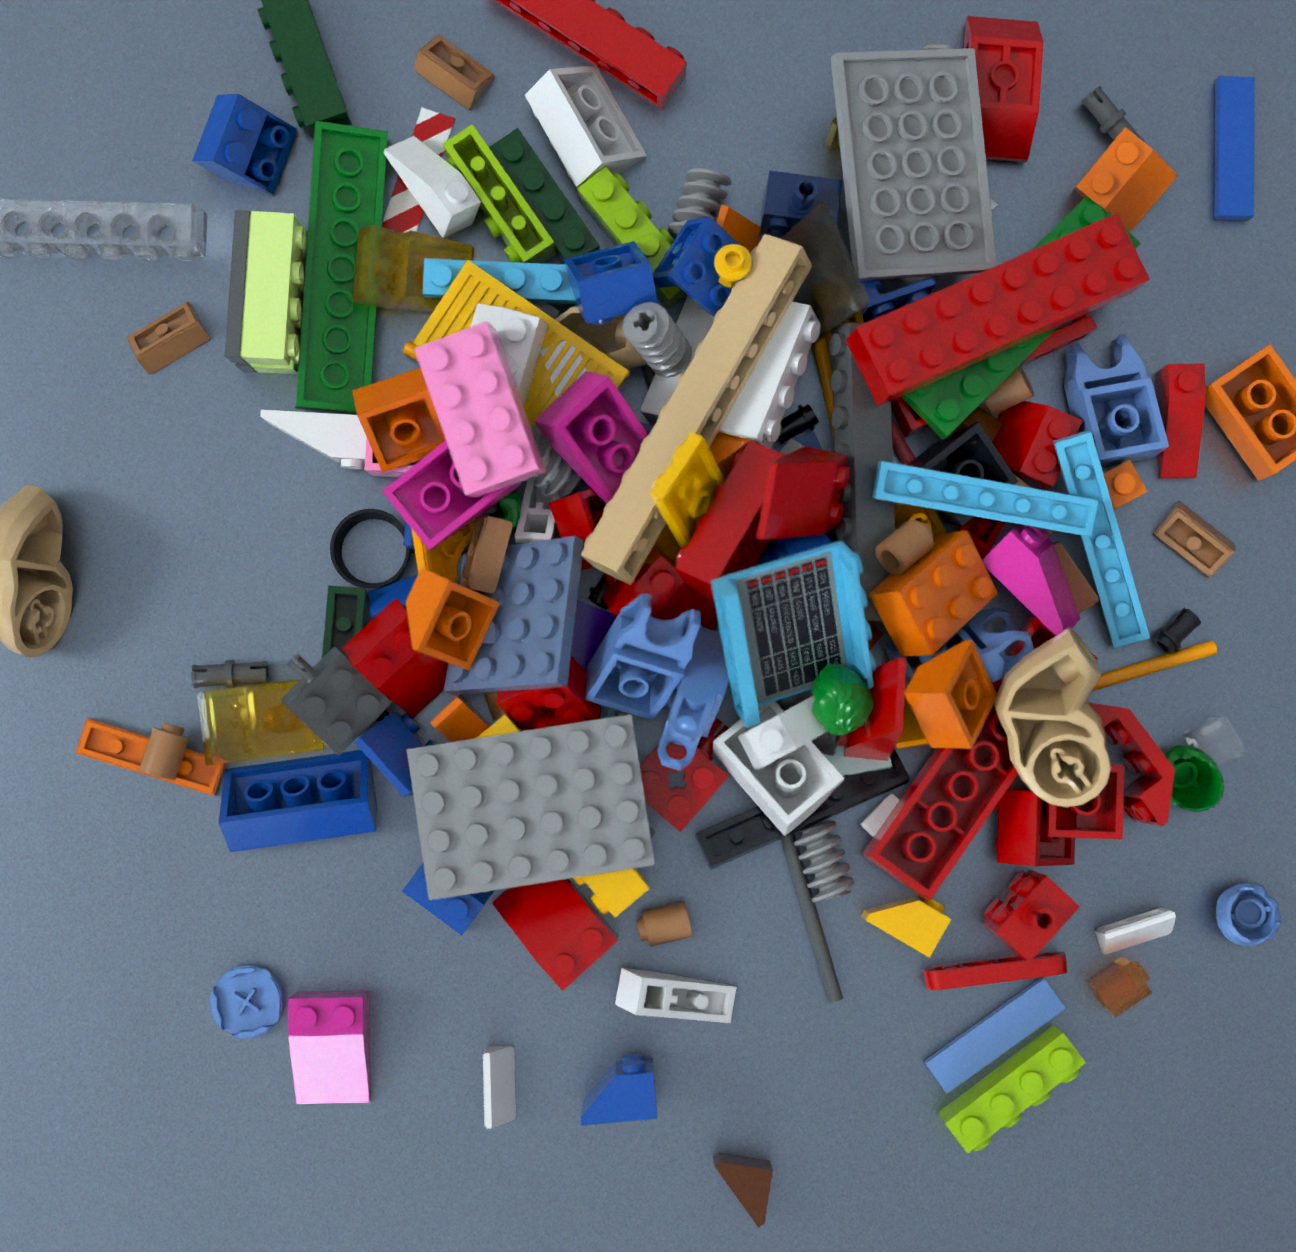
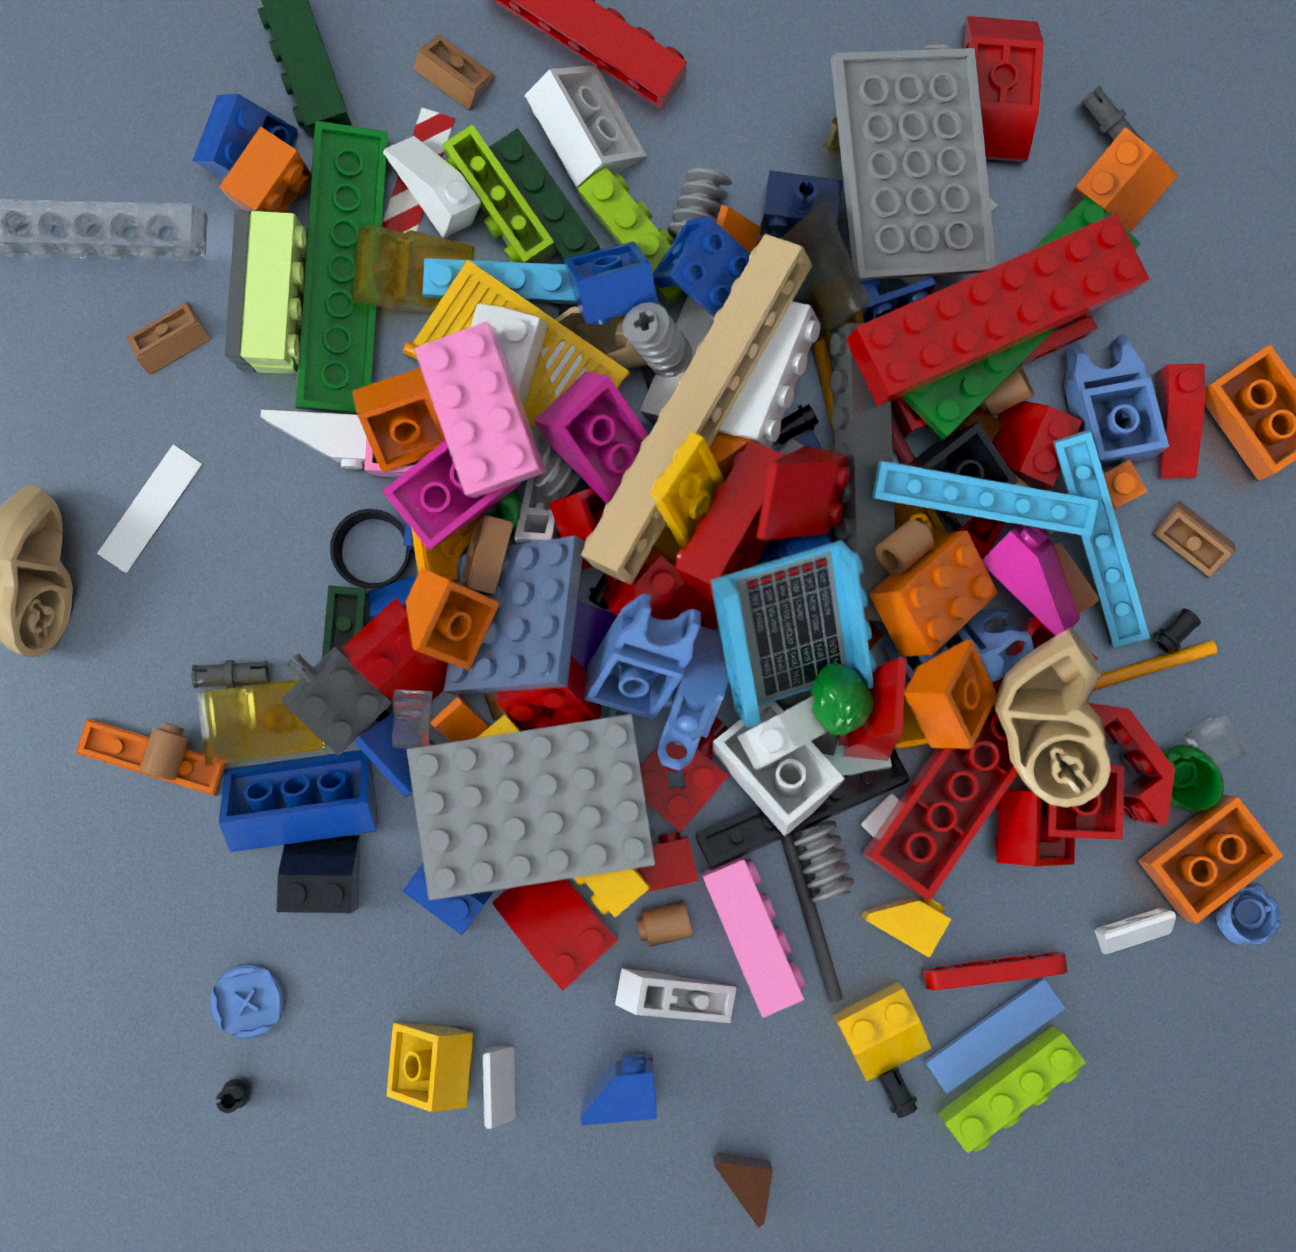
slope [288,990,371,1104] -> none
yellow plate [714,244,752,288] -> none
red brick [981,869,1080,963] -> none
clear orange brick [1085,957,1152,1017] -> none
blue tile [1214,76,1255,220] -> none
none -> white sticker [97,445,202,573]
none -> black pin [216,1078,252,1113]
none -> orange slope [219,126,311,213]
none -> black slope [277,835,360,913]
none -> yellow slope [386,1022,473,1112]
none -> clear panel [392,690,433,749]
none -> red slope [636,831,698,893]
none -> bright pink brick [700,856,806,1018]
none -> yellow slope [833,982,932,1082]
none -> black pin [877,1067,918,1118]
none -> orange brick [1138,795,1284,924]

